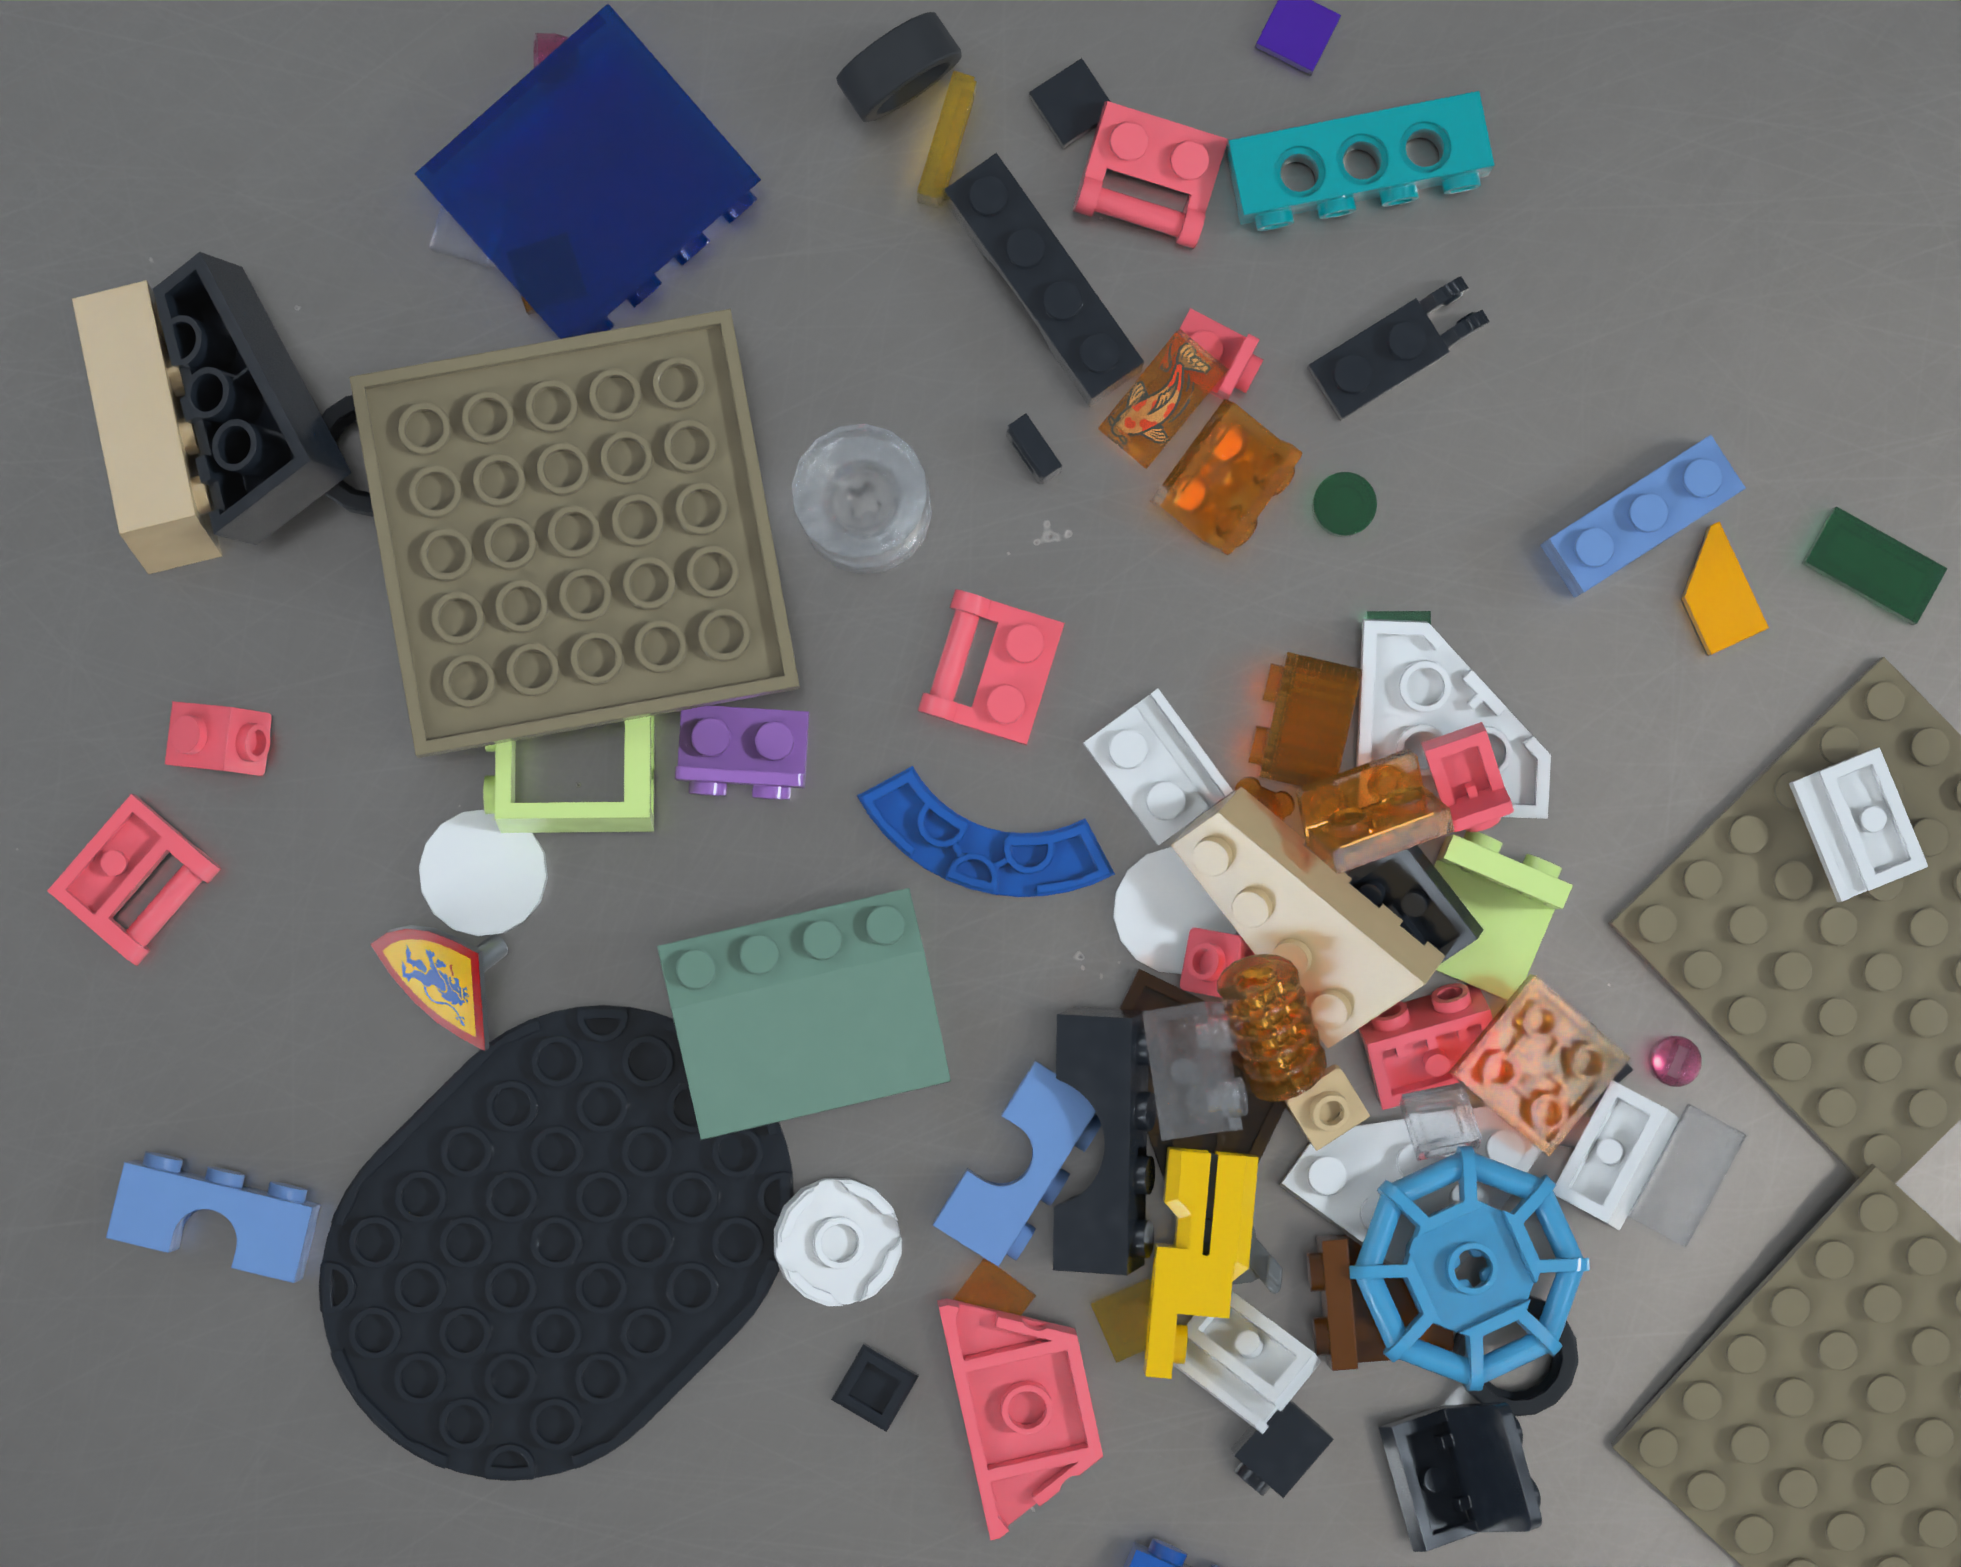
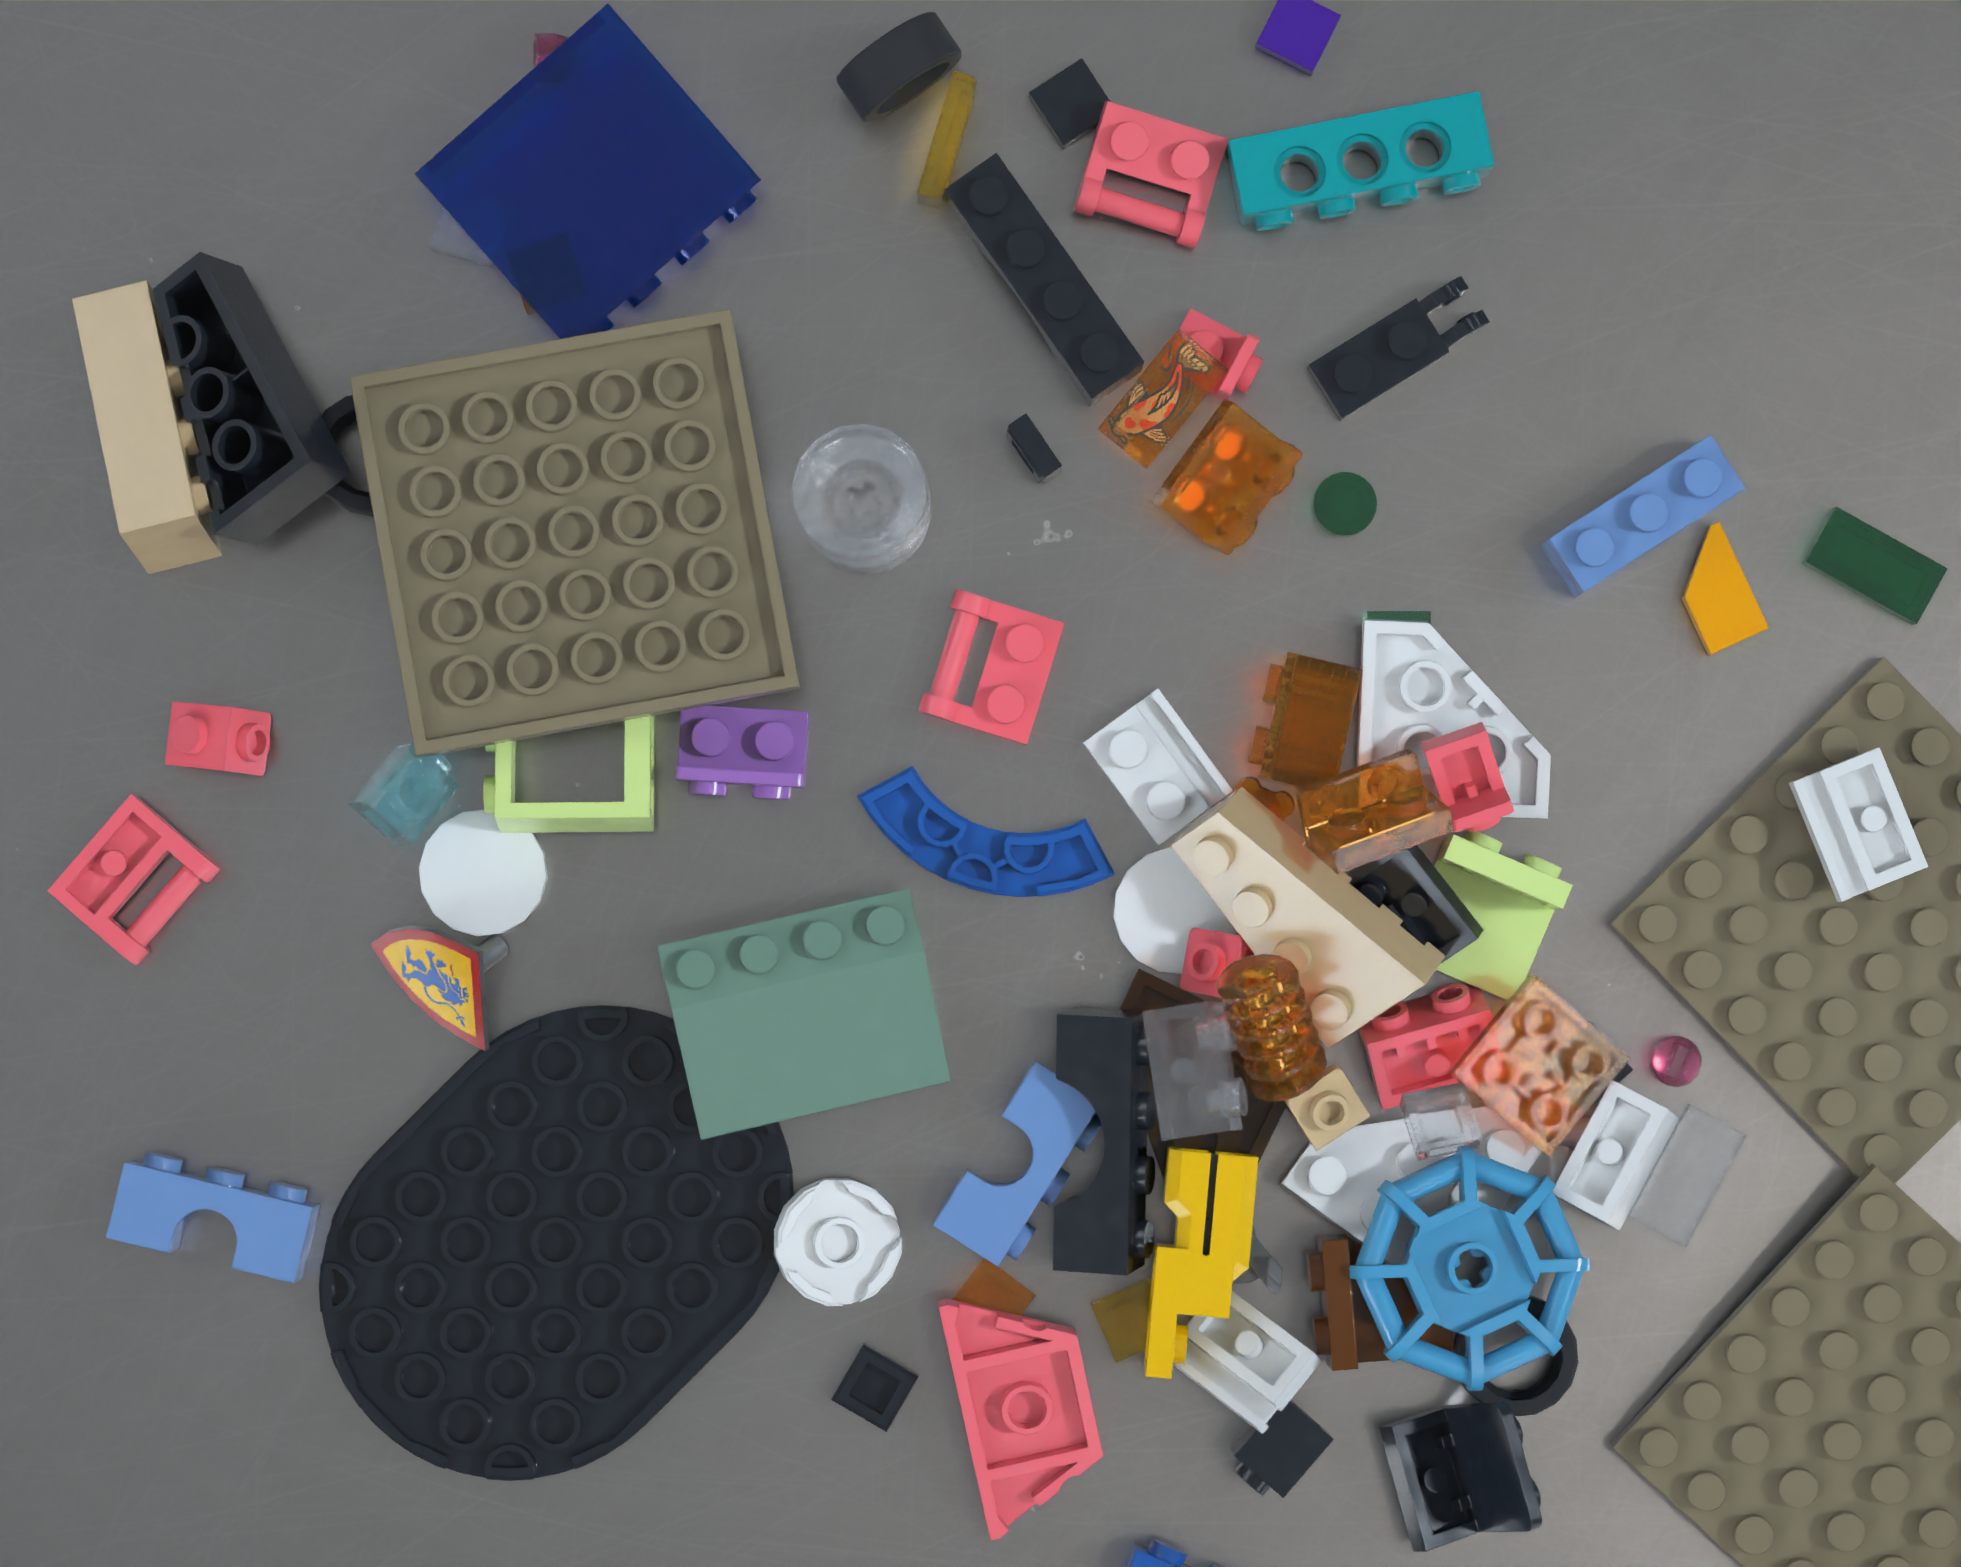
none -> clear light blue brick [348,743,461,846]

